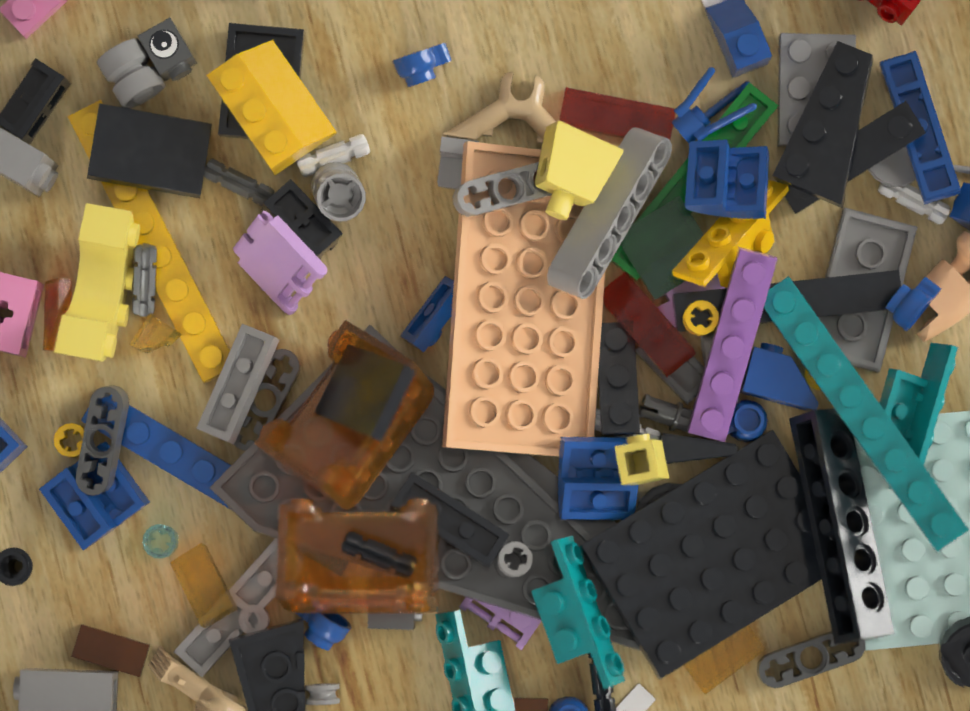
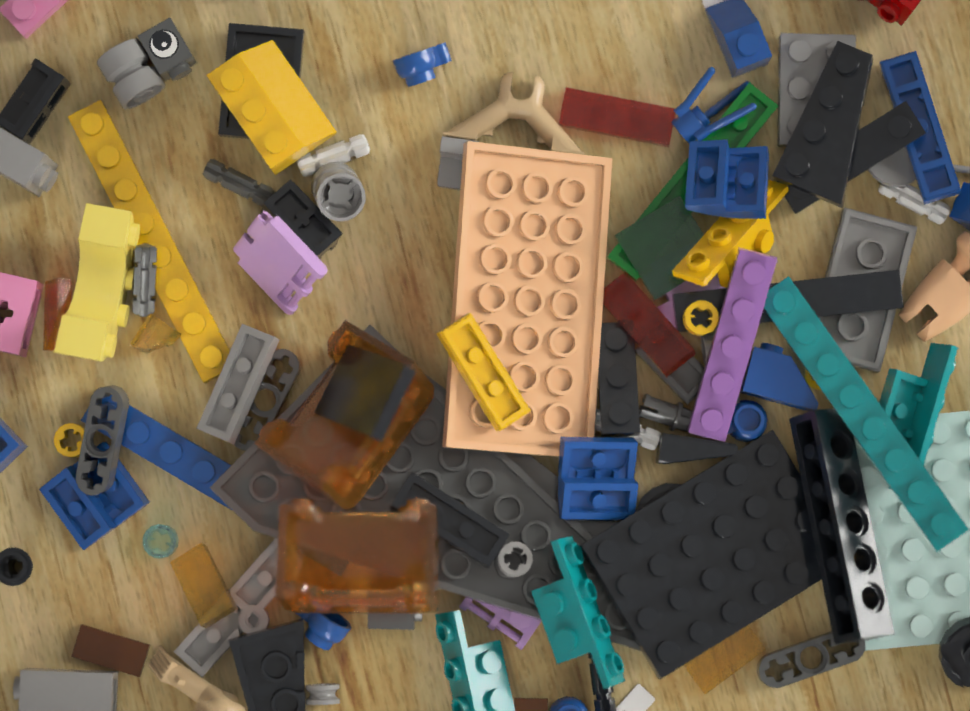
black tile [87,103,212,199] -> none
black axle [341,531,417,578] -> none
blue plate [400,276,454,352] -> none
light grey beam [453,162,552,217] -> none
light yellow torso [535,121,624,220] -> none
light grey beam [547,127,672,299] -> none
light yellow brick [615,434,669,486] -> none
blue piece [886,276,942,332] -> none
none -> yellow tile [436,312,531,432]

